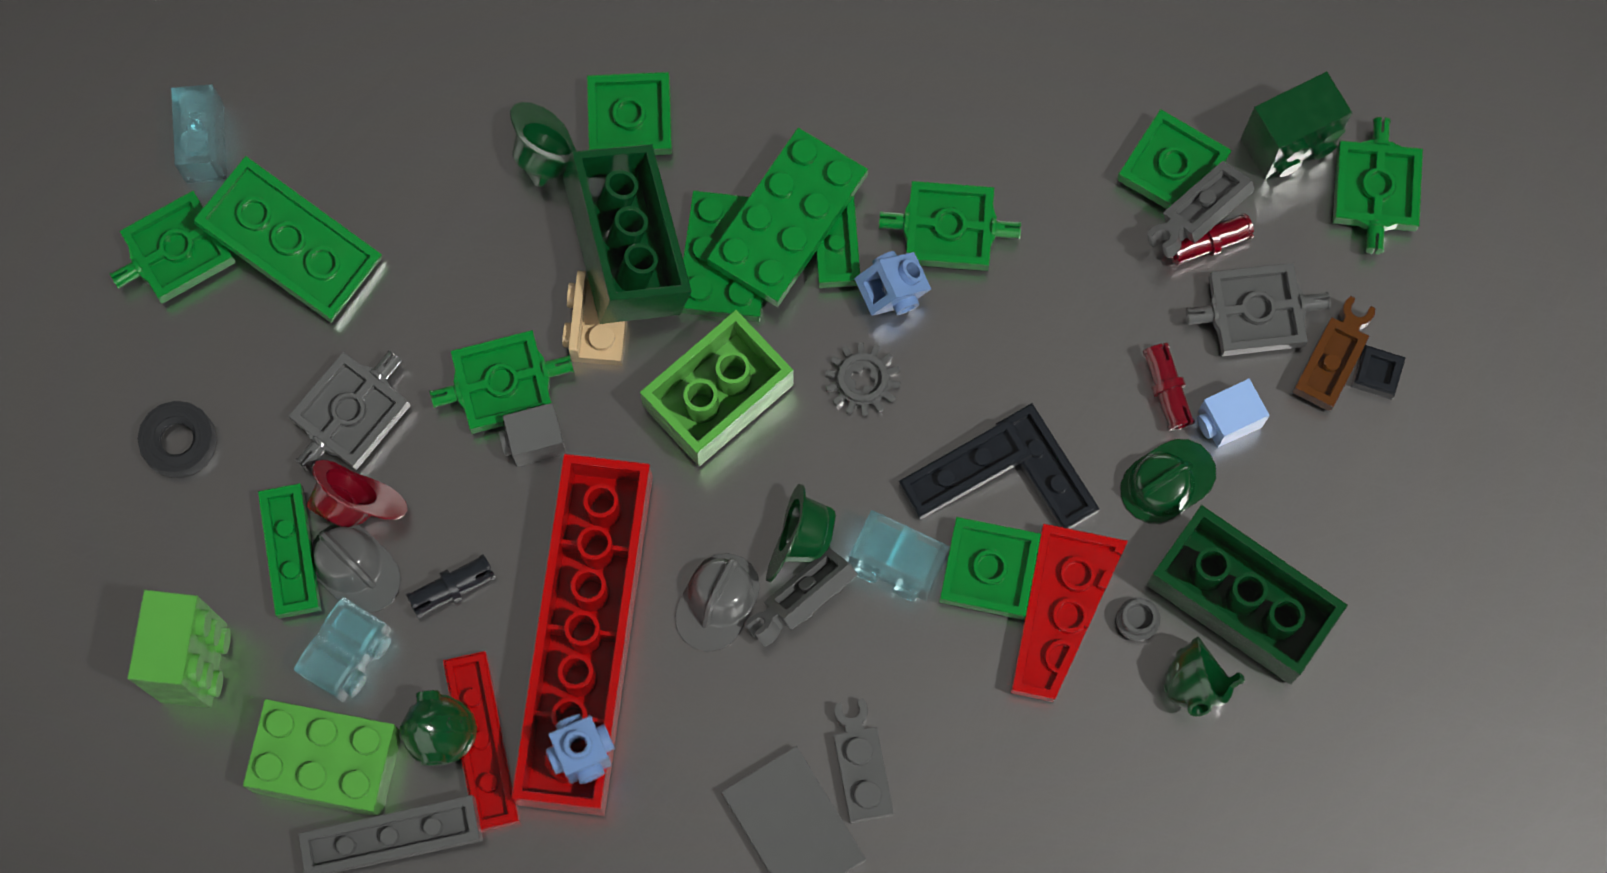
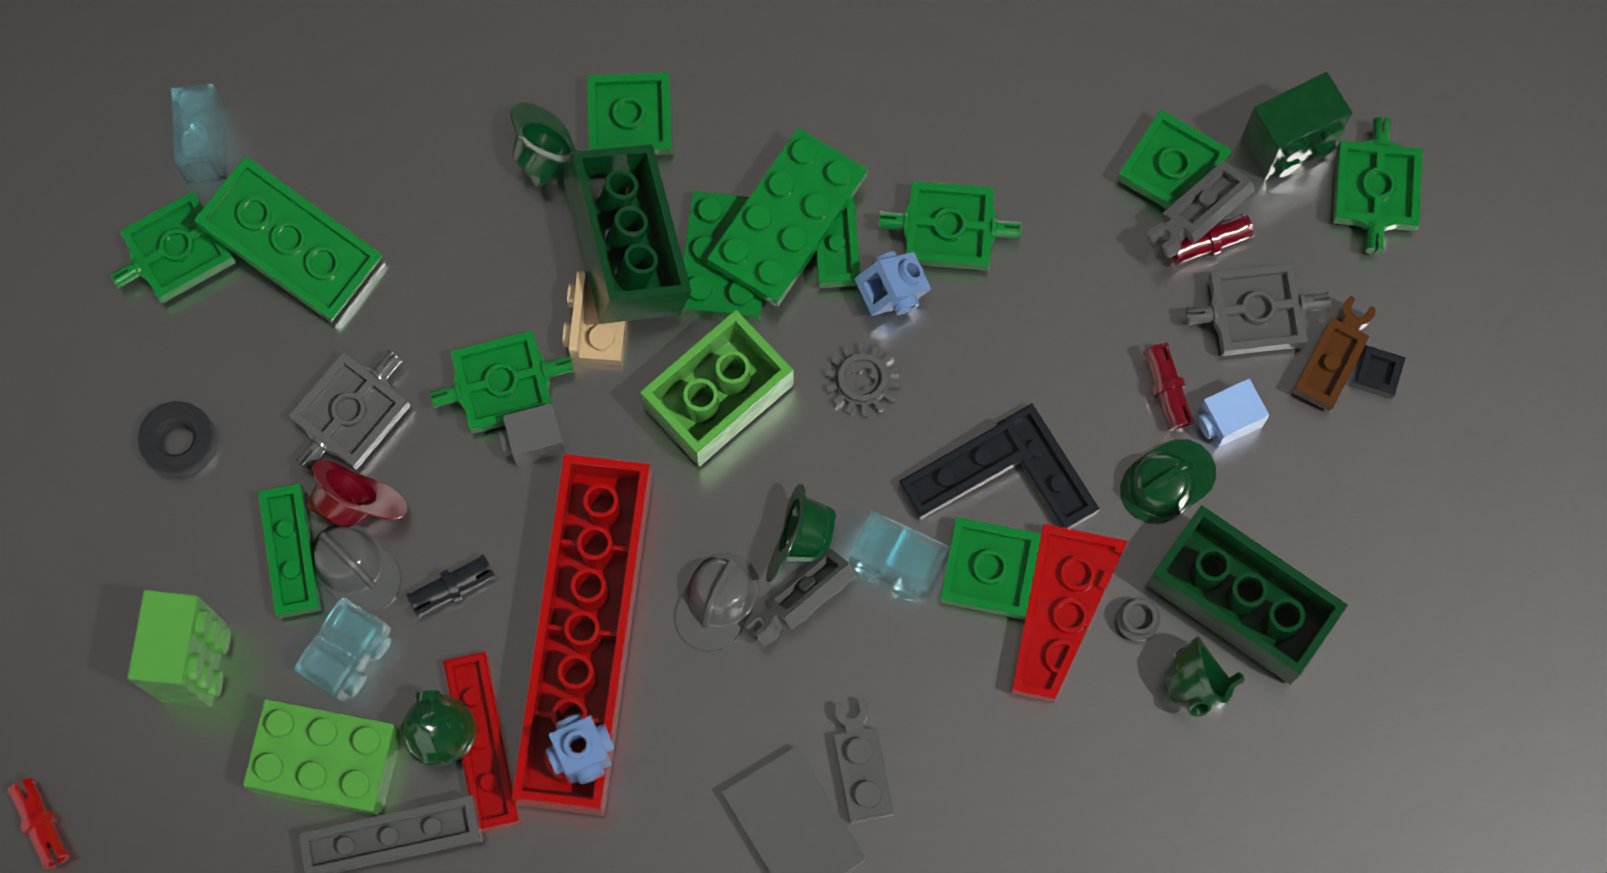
none -> red pin [7,778,70,869]

